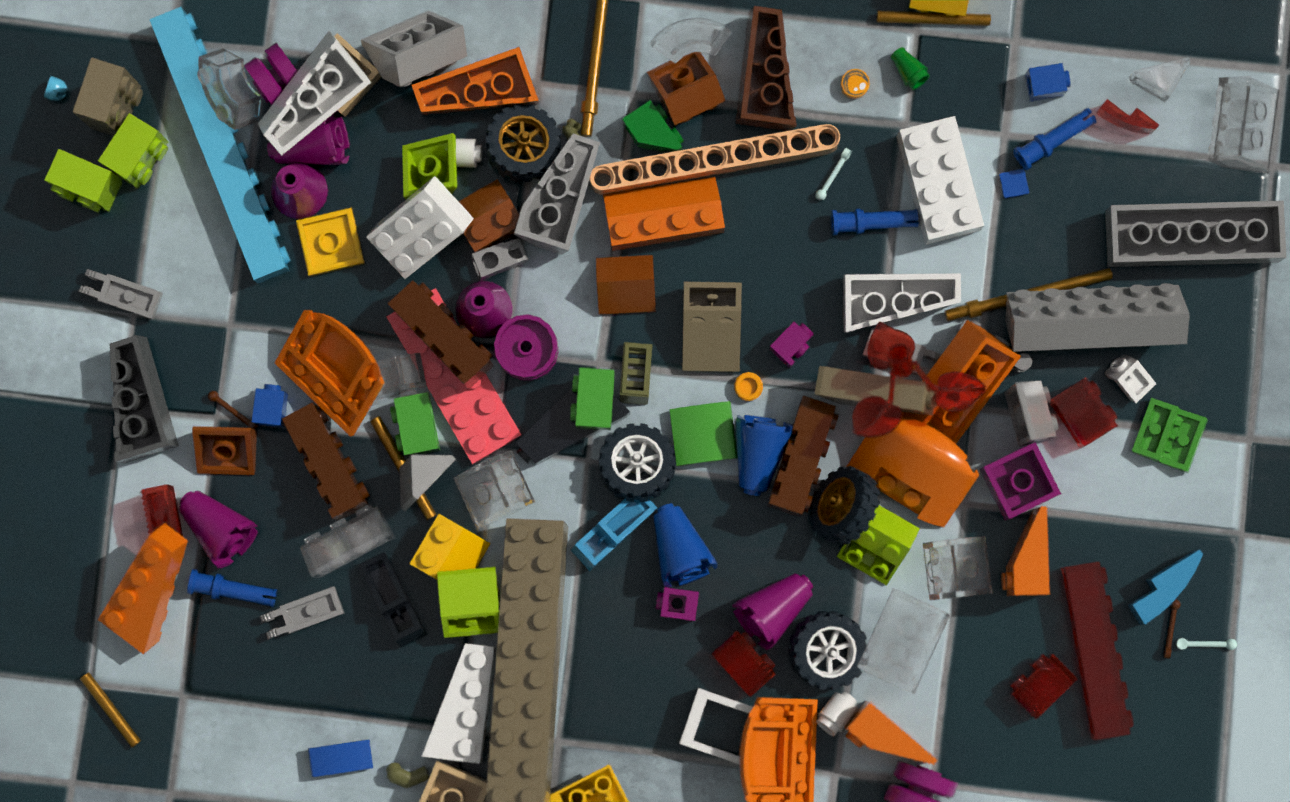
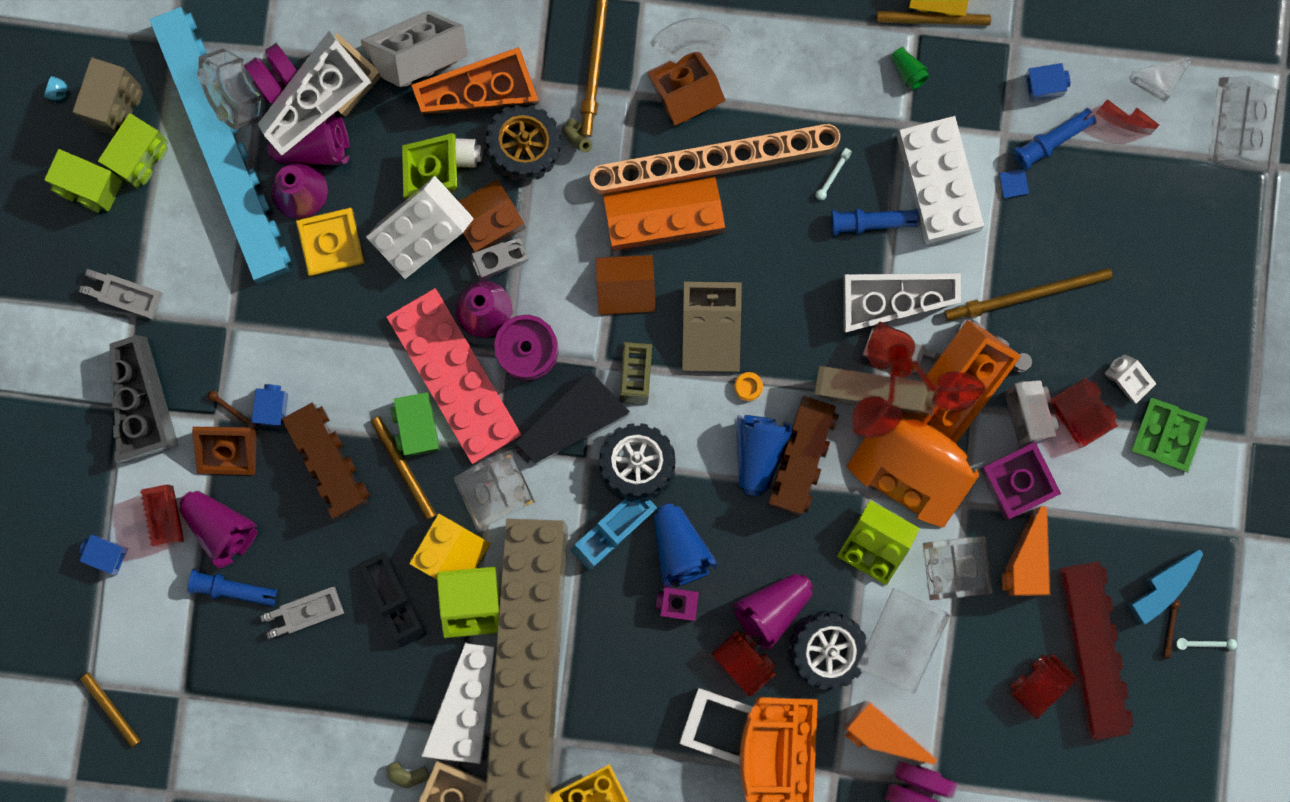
orange wedge [98,523,188,654] -> none
orange slope [274,310,384,436] -> none
clear slope [300,505,395,579] -> none
blue slope [308,739,373,777] -> none
clear brick [371,353,427,406] -> none
reddish brown wedge [388,280,494,389] -> none
light grey slope [399,455,456,512] -> none
light grey wedge [514,133,600,255] -> none
bright green brick [571,368,615,430] -> none
green slope [622,100,684,153] -> none
bright green slope [669,401,737,466] -> none
reddish brown wedge [735,6,797,131] -> none
magenta brick [769,322,814,369] -> none
black wheel [809,466,880,545] -> none
white brick [816,692,858,736] -> none
light orange tile [841,69,870,99] -> none
light grey brick [1005,283,1190,352] -> none
light grey brick [1105,201,1286,267] -> none
none -> blue brick [79,534,128,575]

